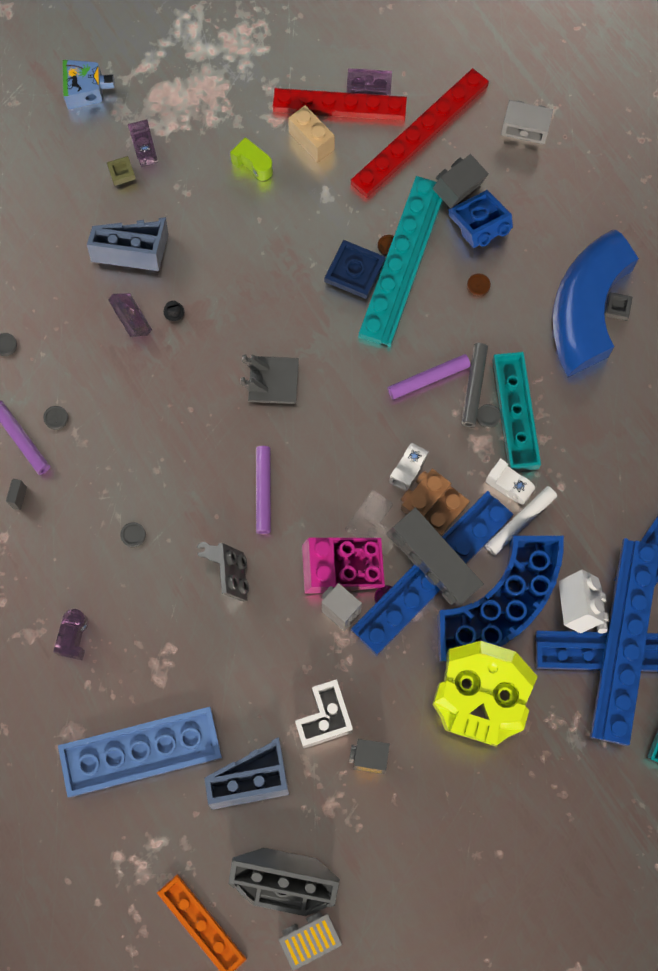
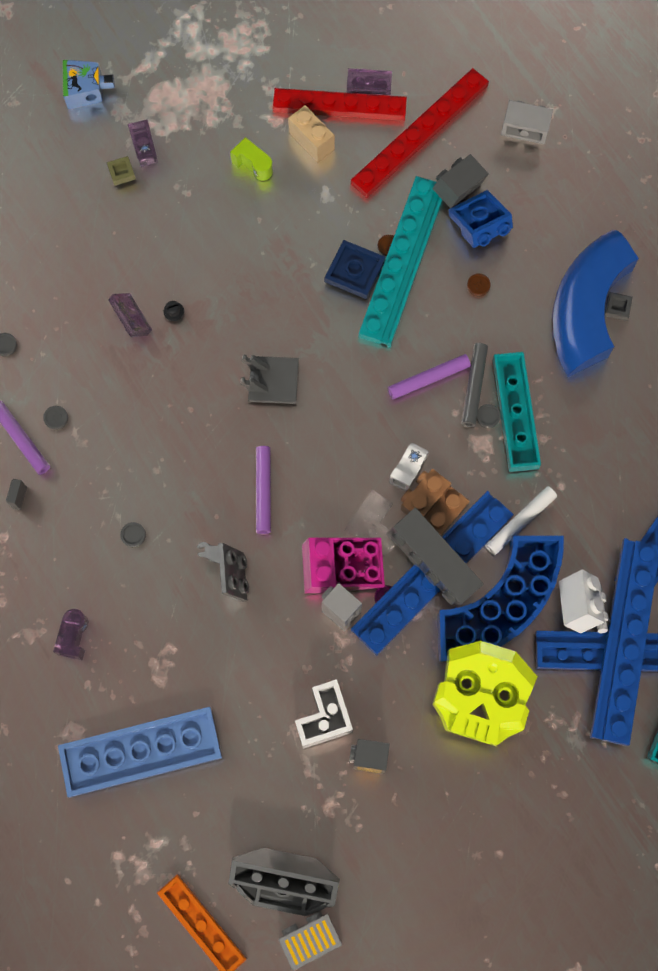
sand blue wedge [87,217,169,271] -> none
sand blue wedge [204,737,289,810] -> none
white leg [485,458,535,504] -> none

